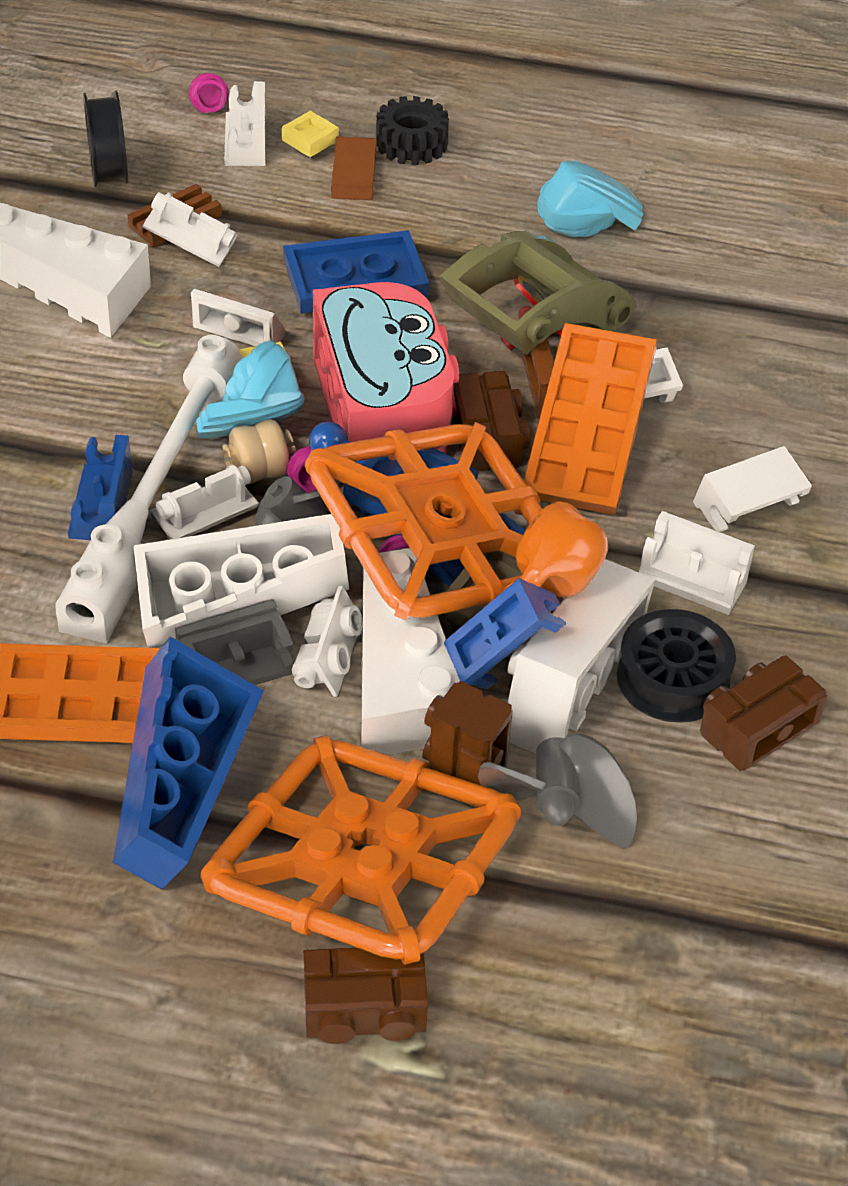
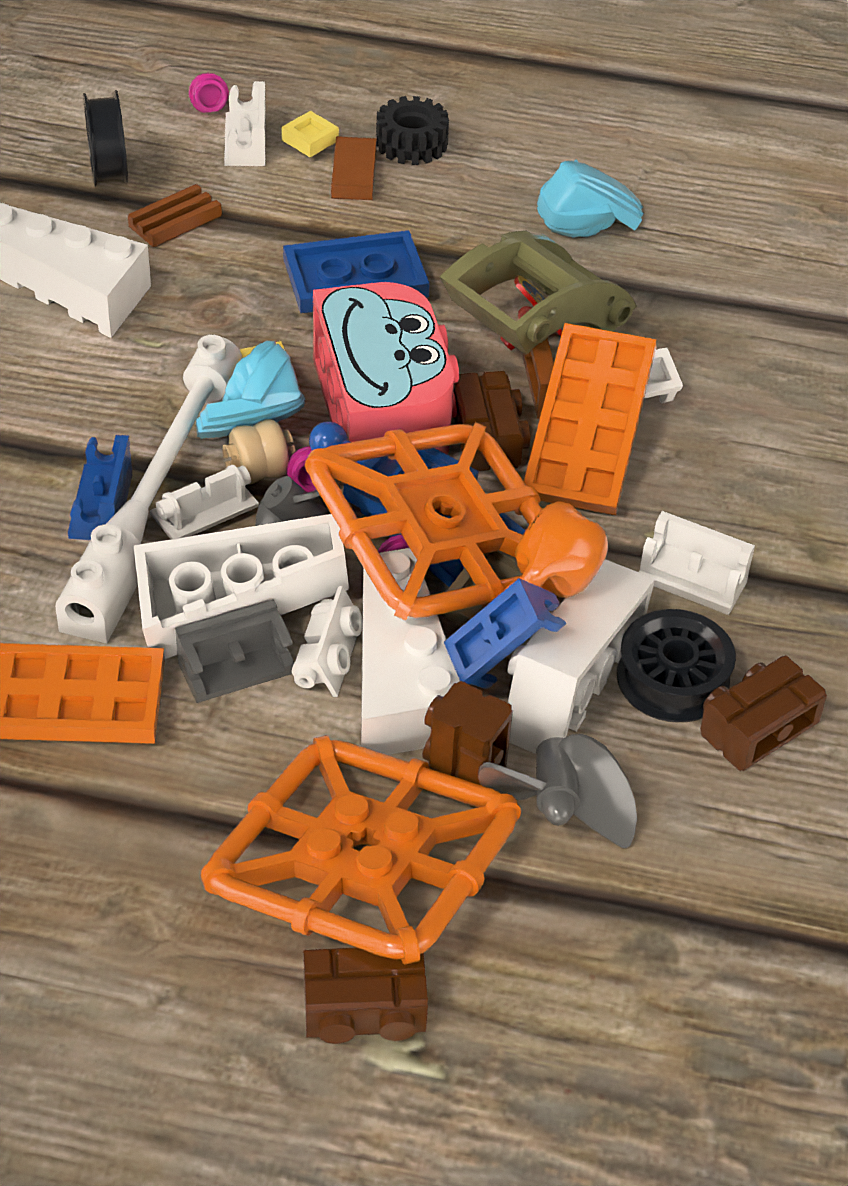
blue wedge [113,636,264,890] -> none
white hinge [143,192,238,267] -> none
white slope [191,289,285,346] -> none
white hinge [693,446,812,532] -> none

